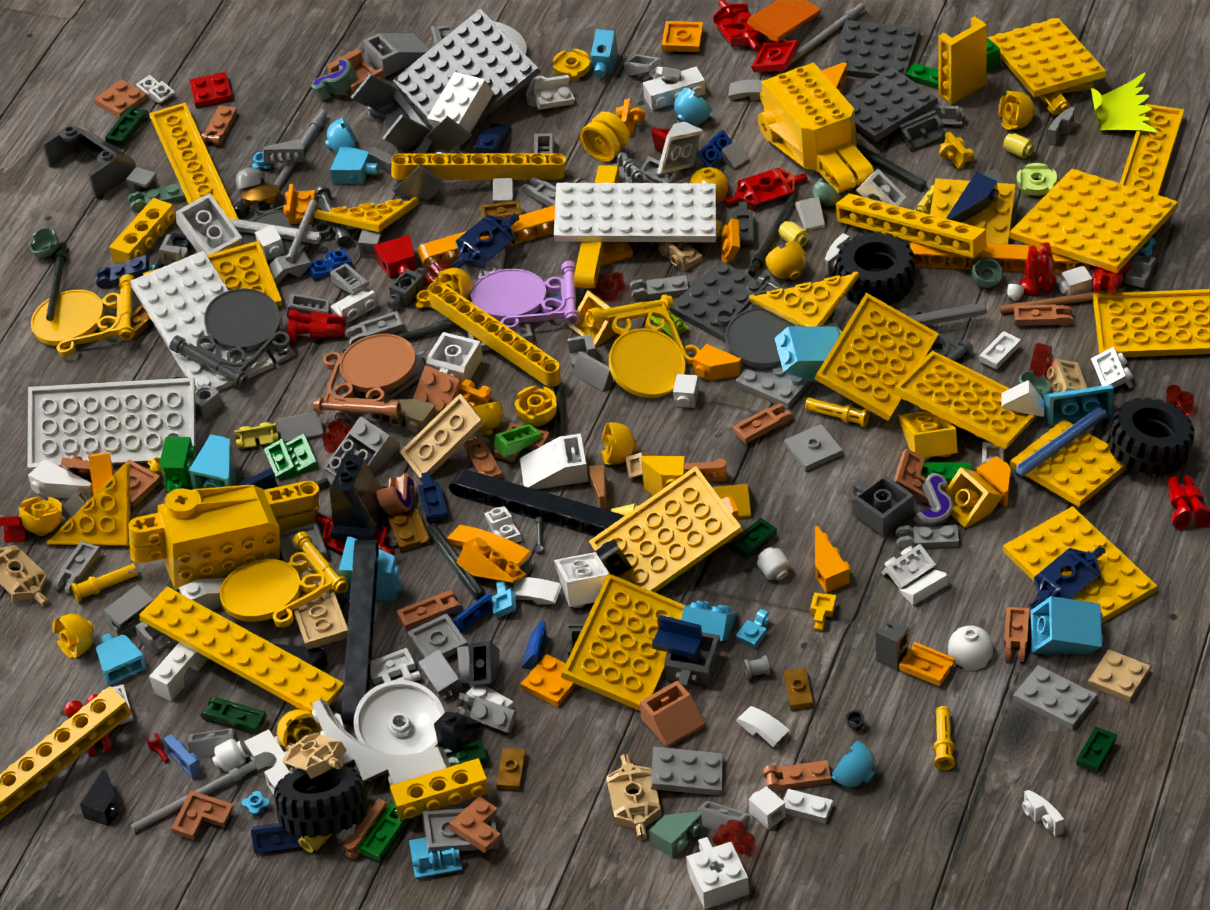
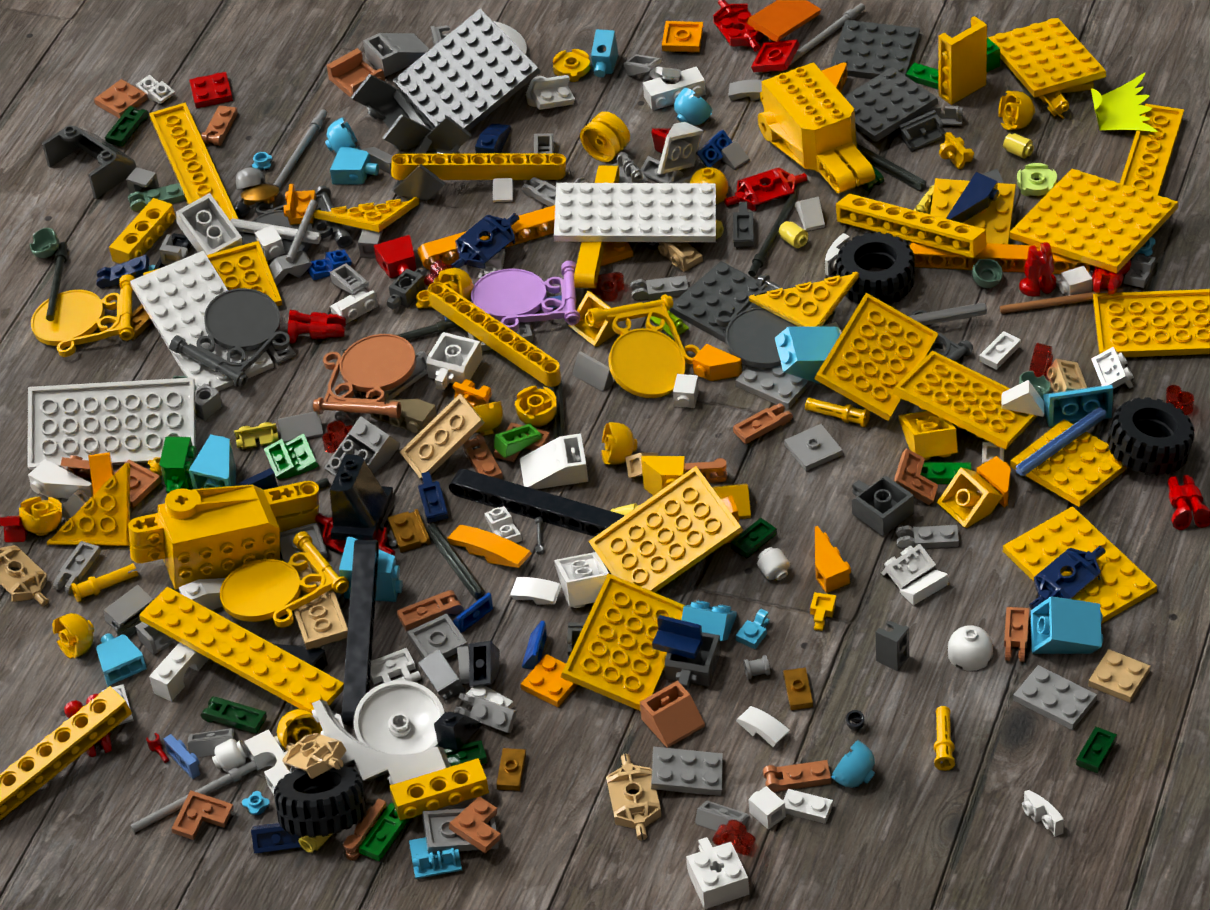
black slope [80,770,119,826] -> none
light grey slope [263,139,304,163] -> none
light grey slope [287,293,331,317] -> none
sand green animal [311,59,357,100] -> none
light grey hinge [345,311,405,345] -> none
nougat animal [376,473,415,516] -> none
nougat plate [413,365,463,415] -> none
white brick [427,72,494,133] -> none
light orange slope [456,537,526,582] -> none
pearl gold plate [481,200,522,219] -> none
medium azure plate [492,581,516,618] -> none
light grey panel [567,334,597,367] -> none
medium nougat slope [588,465,607,510] -> none
black slope [596,539,632,577] -> none
light orange hips [615,98,646,136] -> none
sand green slope [649,812,703,858] -> none
light orange plate [721,218,740,265] -> none
yellow cylinder [765,241,807,280] -> none
sand green hair [813,178,842,207] -> none
white brick [856,169,906,206] -> none
light orange plate [899,642,955,686] -> none
light grey animal [913,473,953,527] -> none
white hinge [1007,284,1024,300] -> none
nougat hinge [1014,304,1073,327] -> none
light grey slope [1048,107,1075,146] -> none

